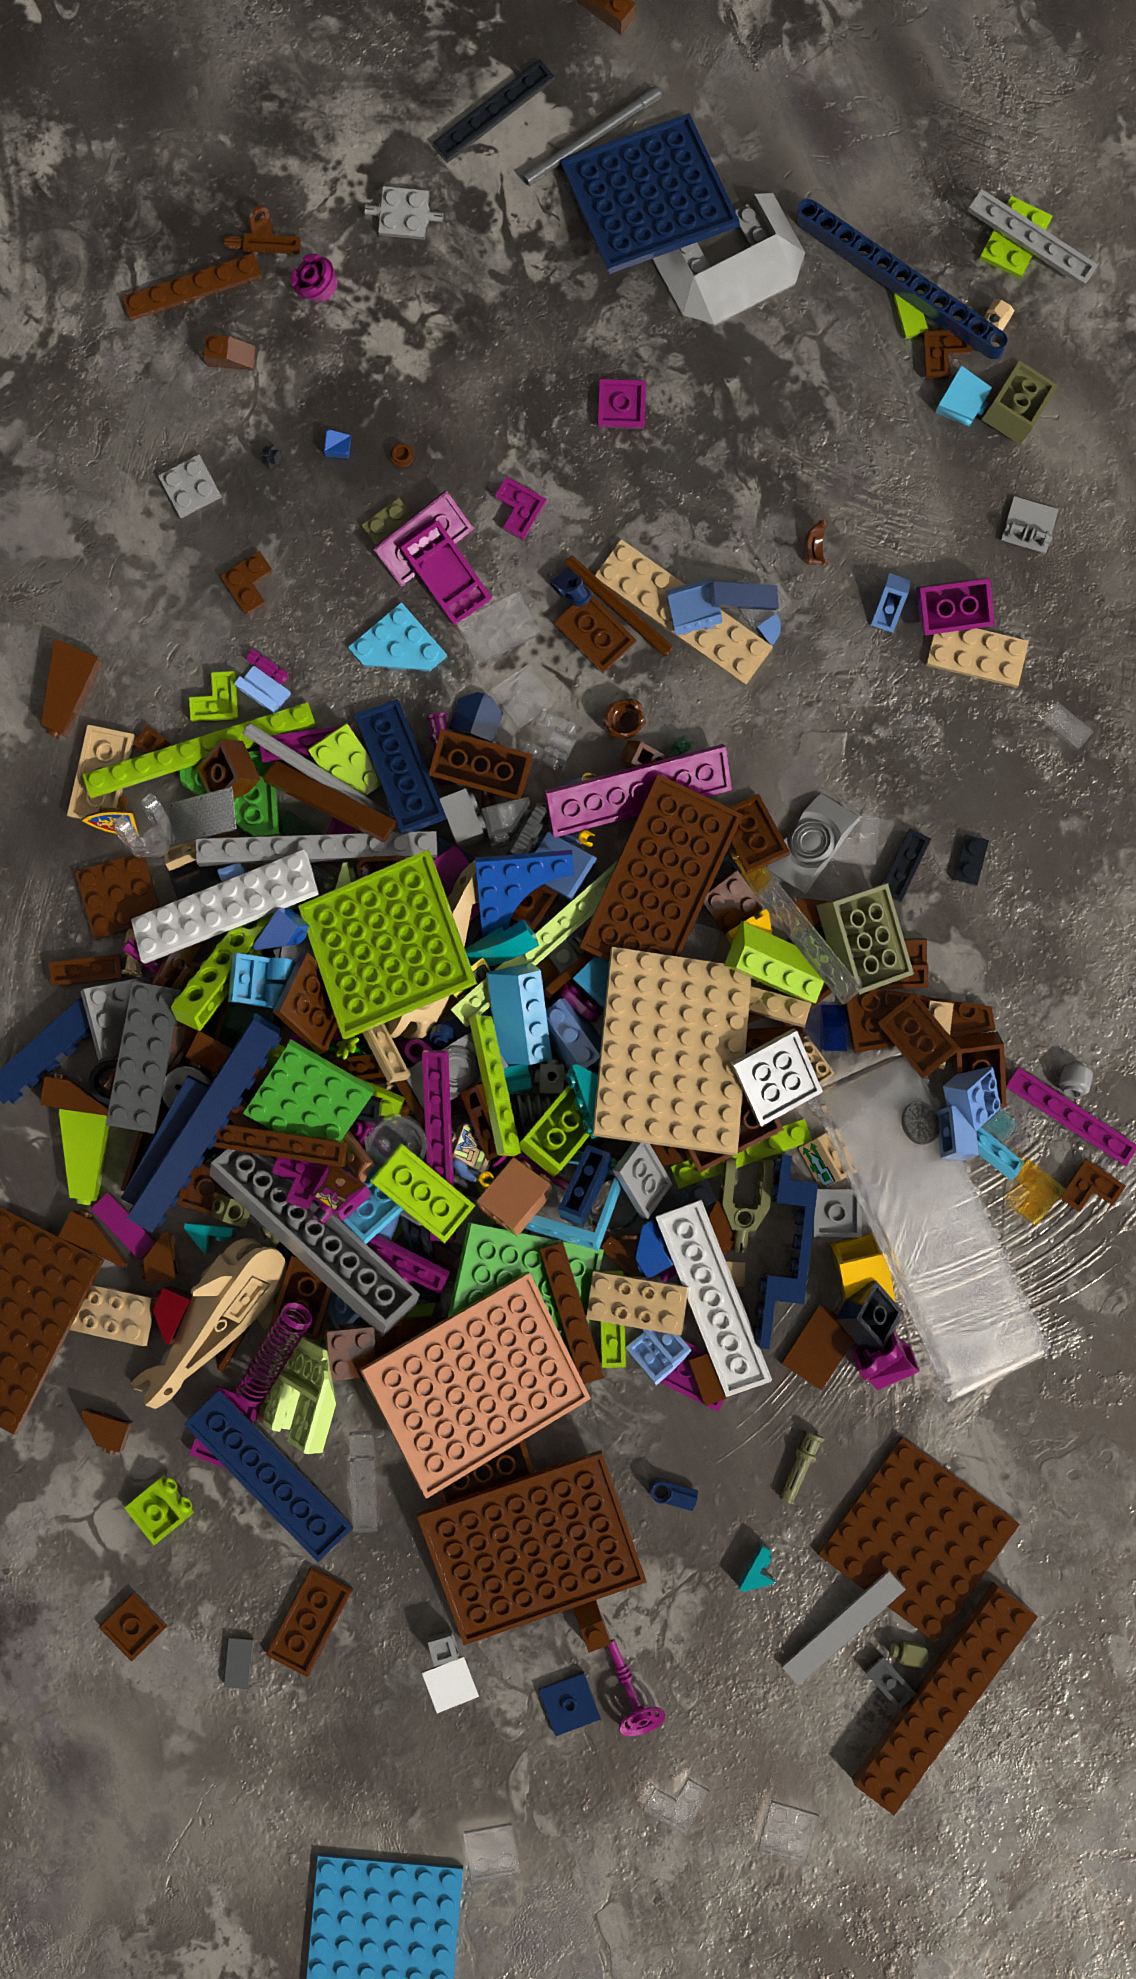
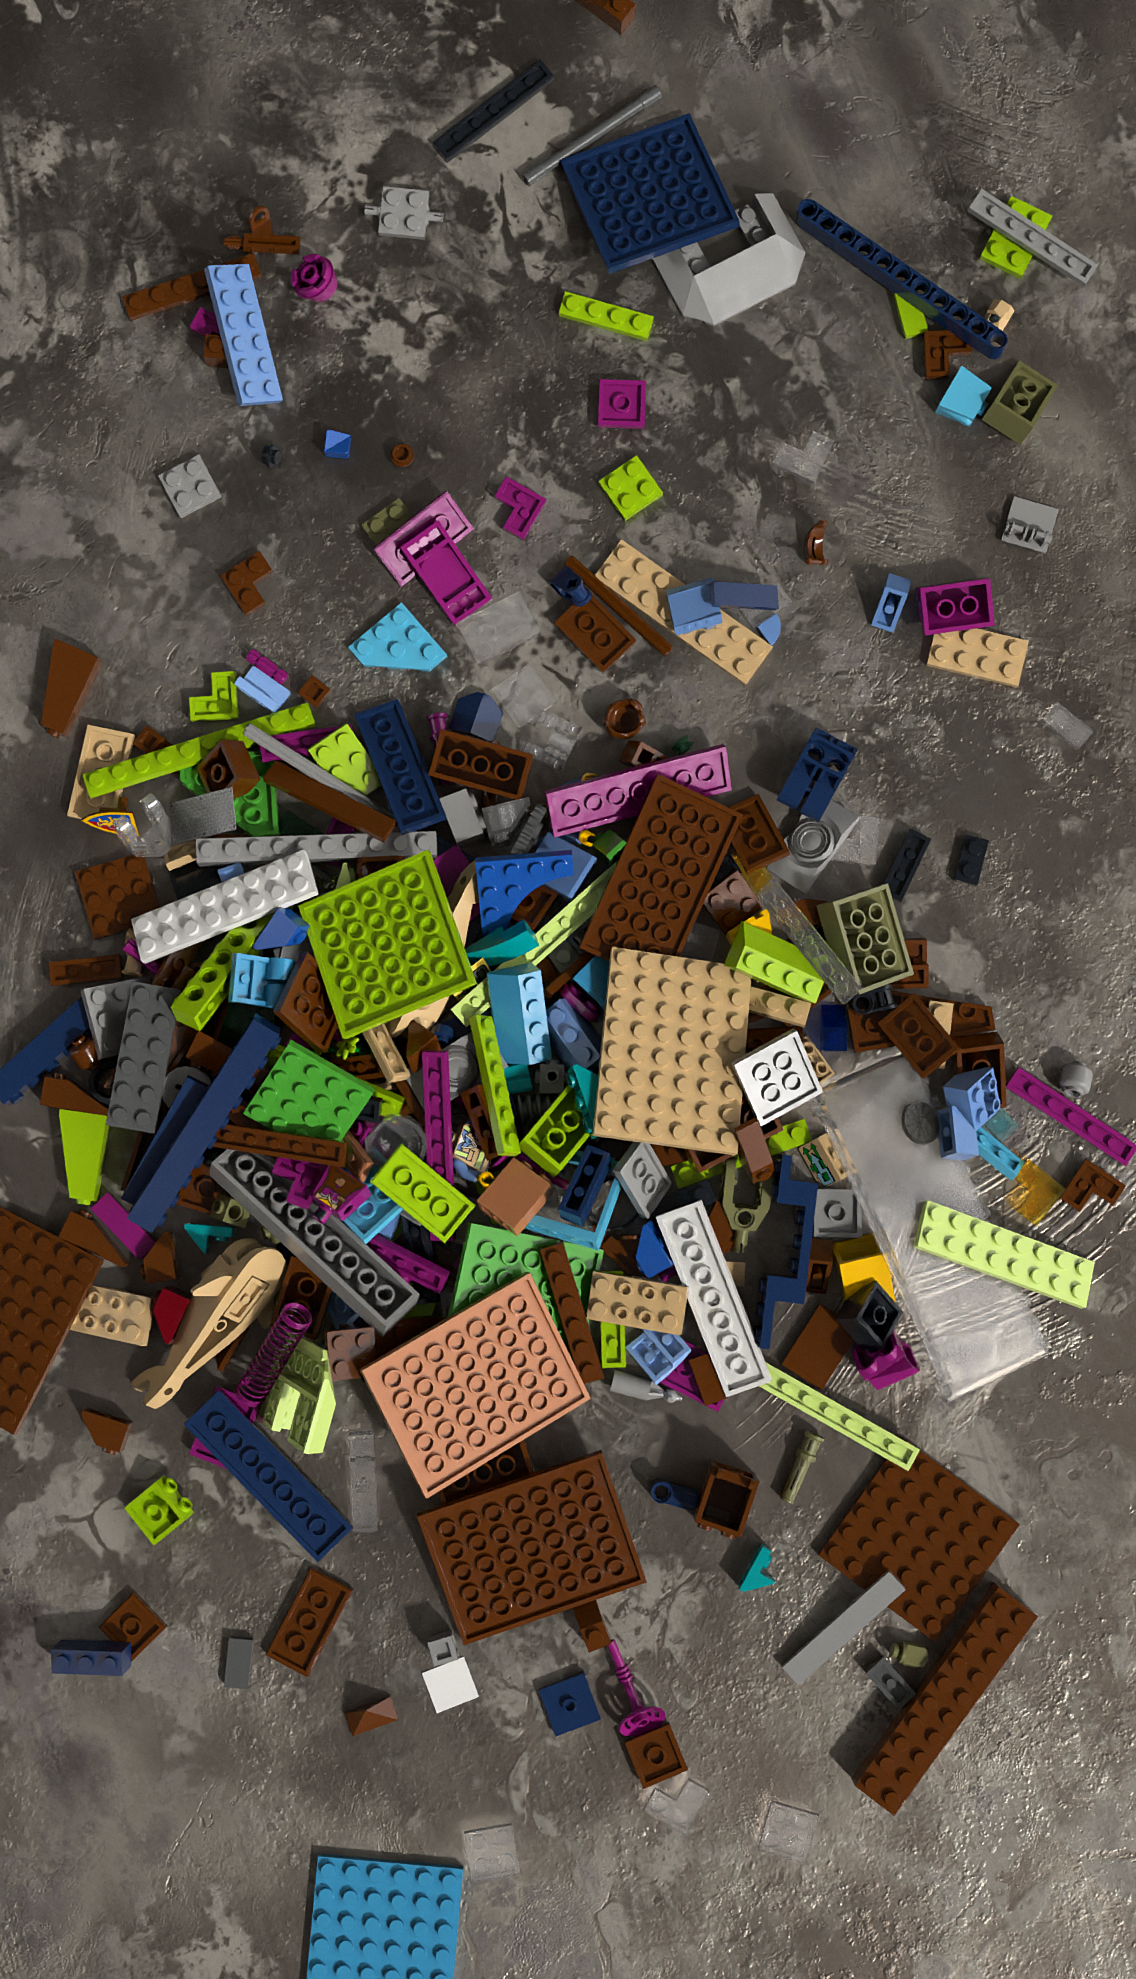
none -> dark blue brick [51,1640,132,1676]
none -> reddish brown head [69,1034,104,1071]
none -> magenta plate [190,307,220,337]
none -> medium blue plate [204,264,283,406]
none -> reddish brown plate [298,675,331,709]
none -> reddish brown slope [345,1696,399,1736]
none -> reddish brown slope [406,1020,441,1072]
none -> lime plate [559,291,654,341]
none -> bright green slope [592,829,627,867]
none -> lime plate [598,455,663,521]
none -> light grey wheel [610,1370,682,1403]
none -> reddish brown plate [625,1722,688,1789]
none -> reddish brown container [692,1459,760,1539]
none -> reddish brown slope [734,1117,774,1184]
none -> yellowish green plate [759,1362,920,1471]
none -> clear plate [772,431,834,484]
none -> dark blue connector [776,727,858,823]
none -> reddish brown slope [806,1239,833,1294]
none -> black piece [849,984,897,1016]
none -> yellowish green plate [913,1200,1095,1309]

